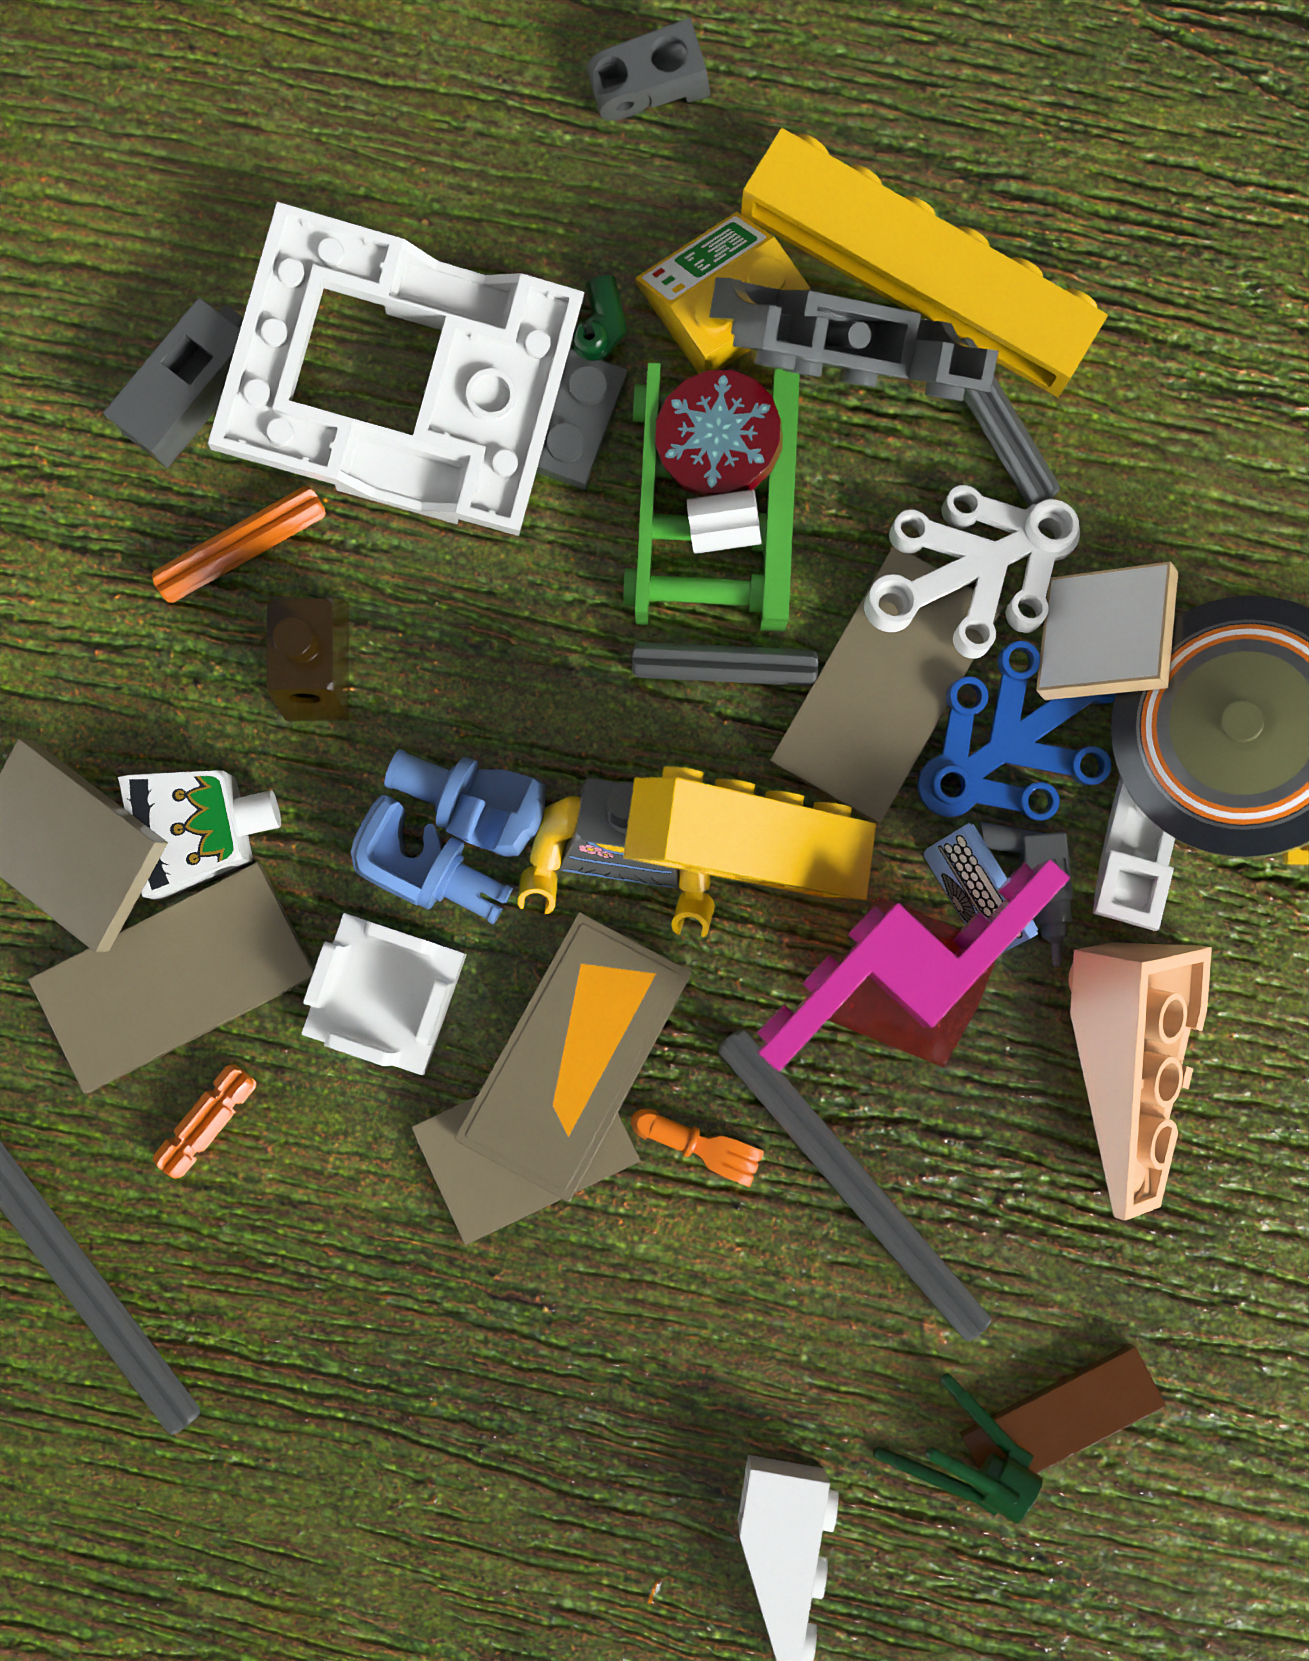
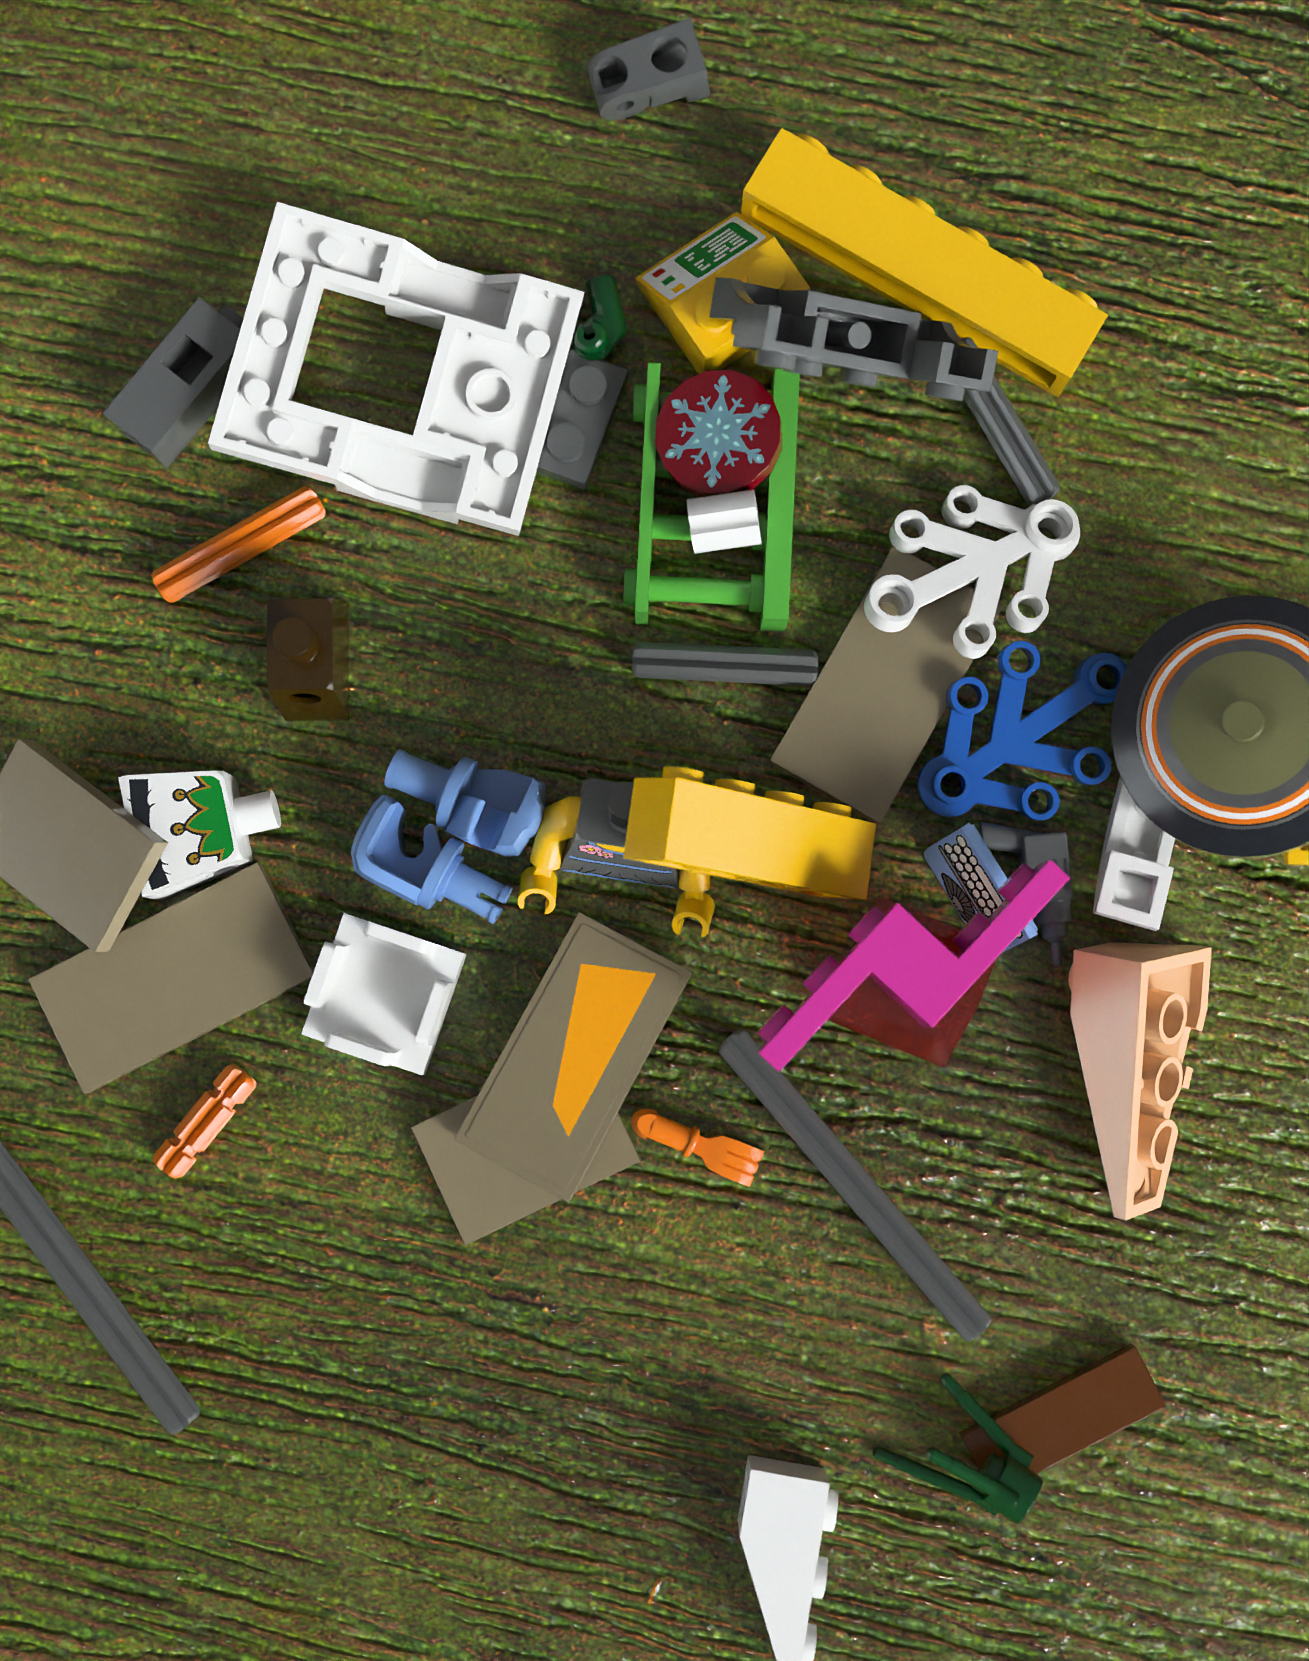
white tile [1036,561,1178,700] -> none

